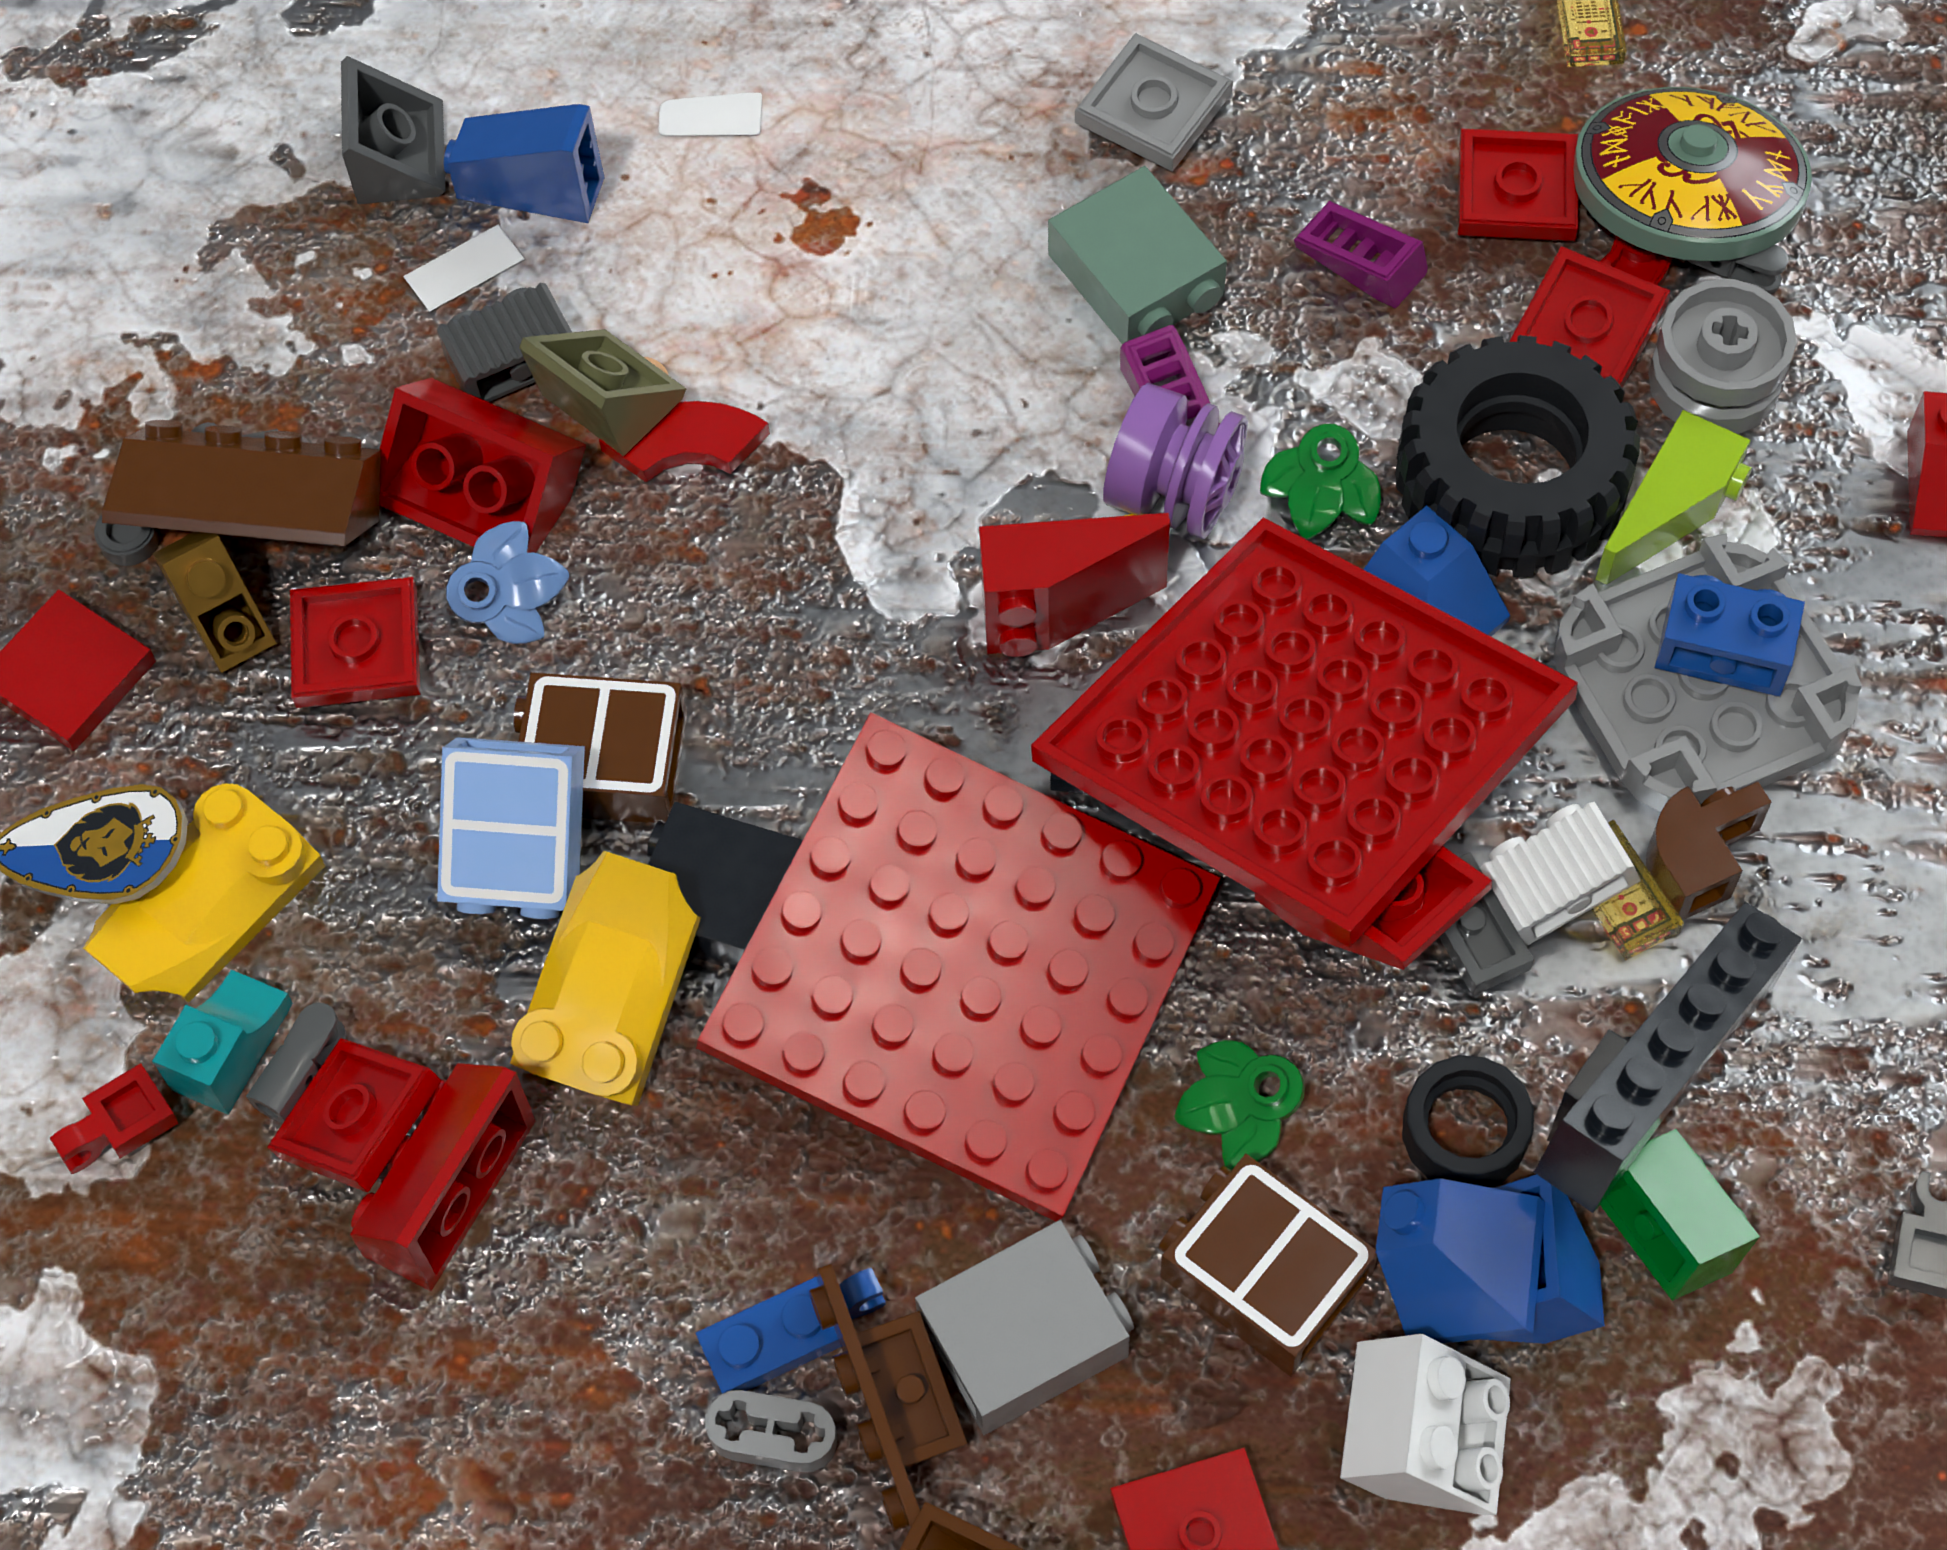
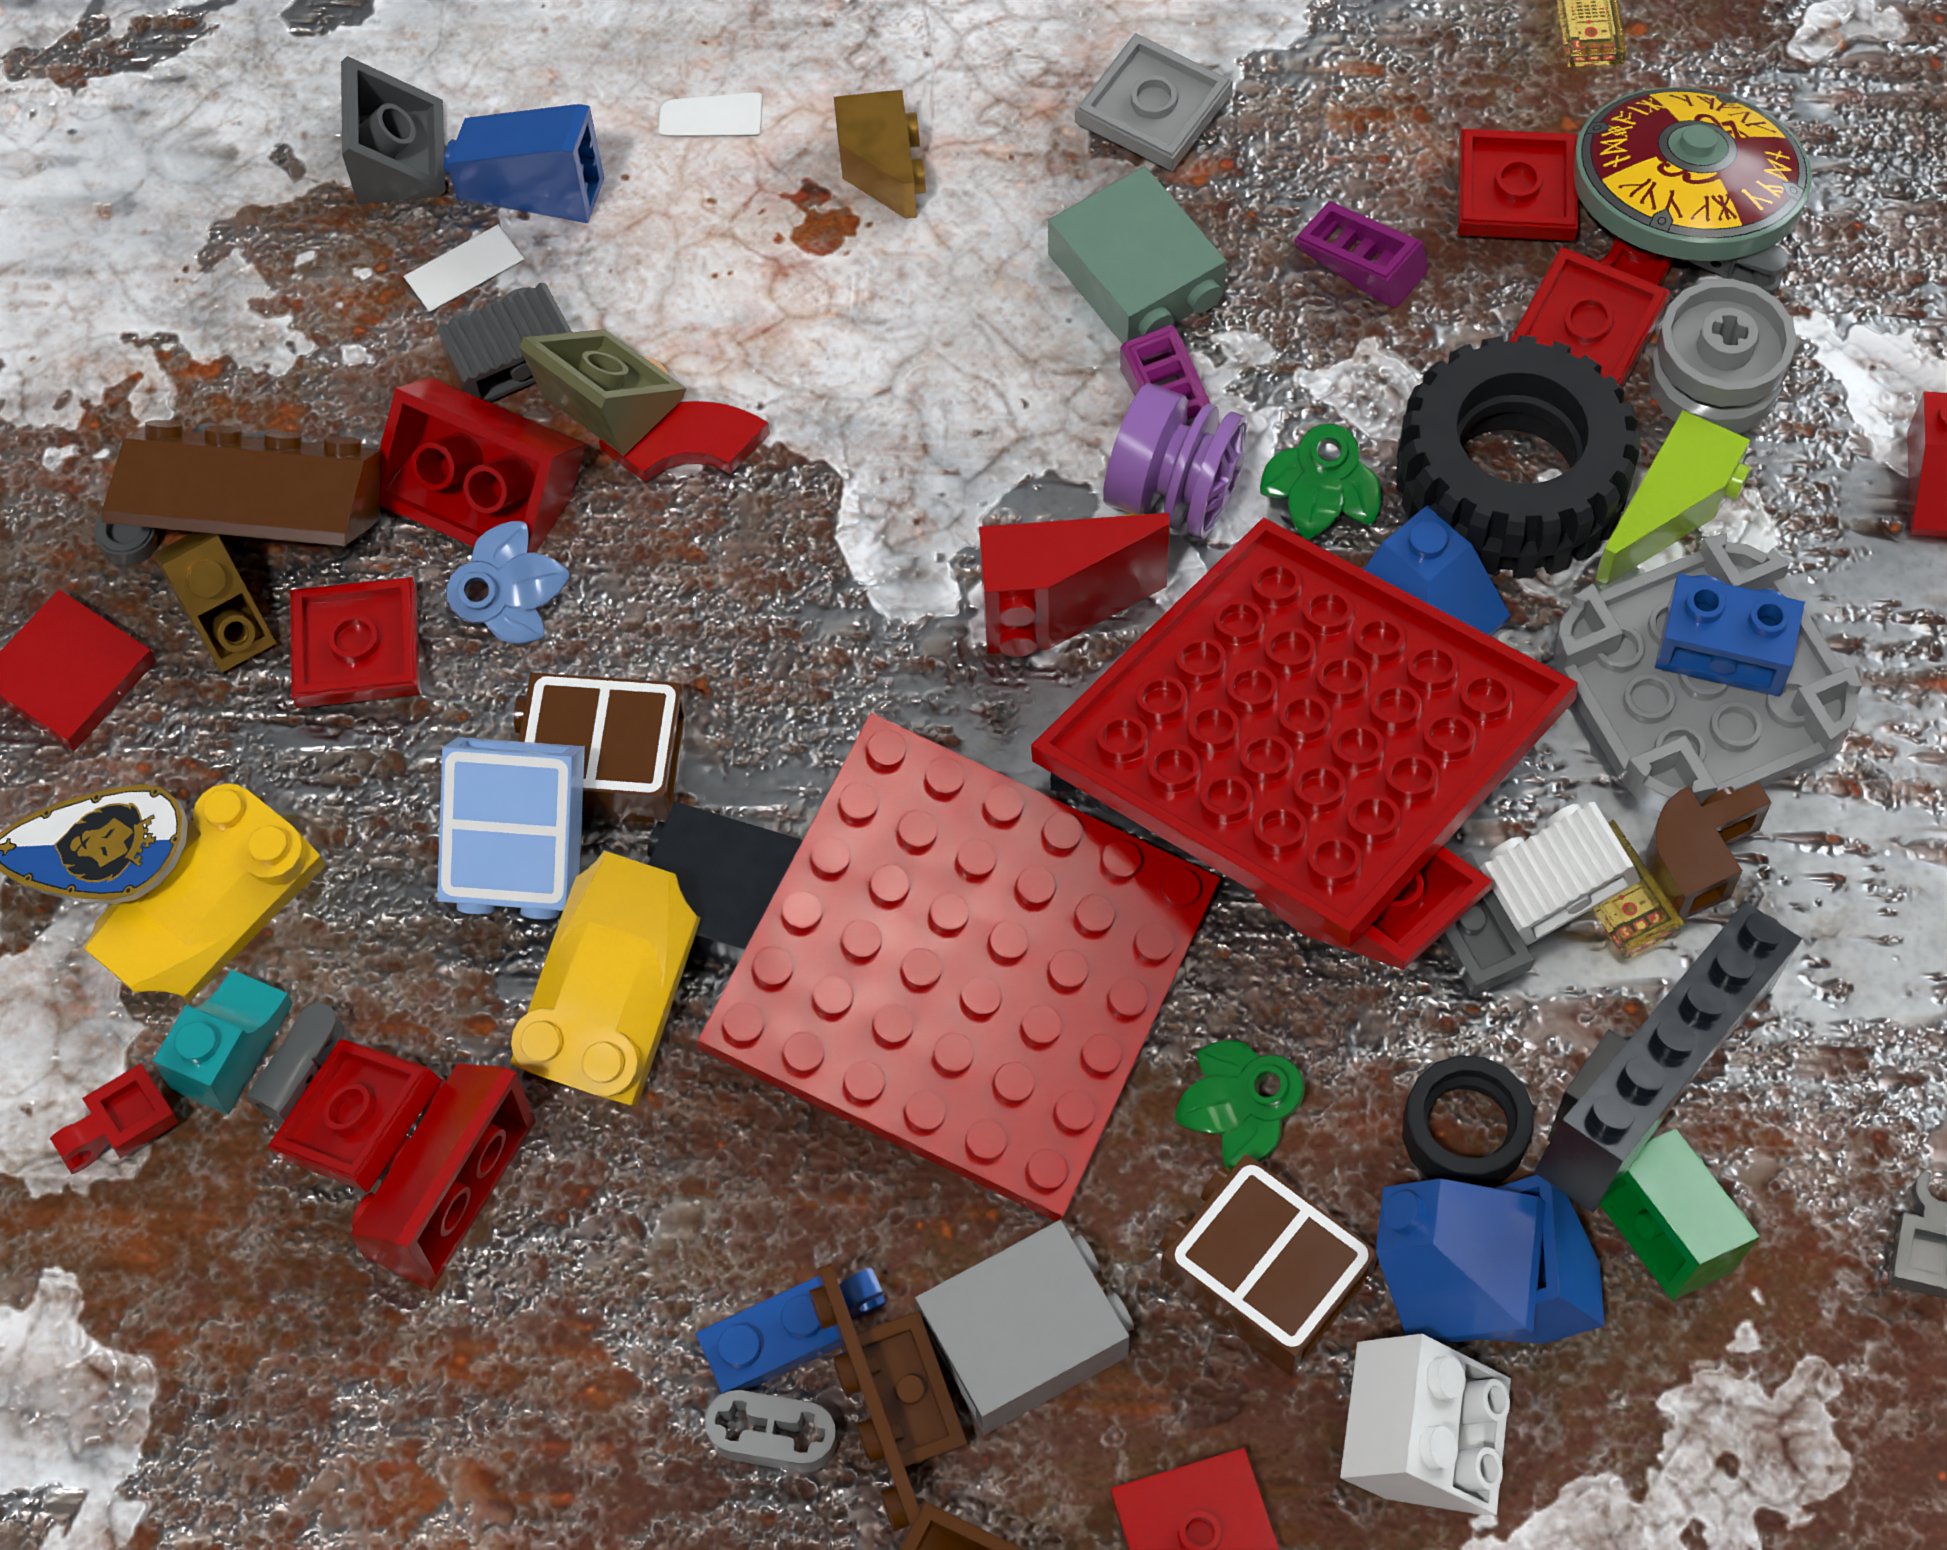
none -> pearl gold slope [834,89,926,219]

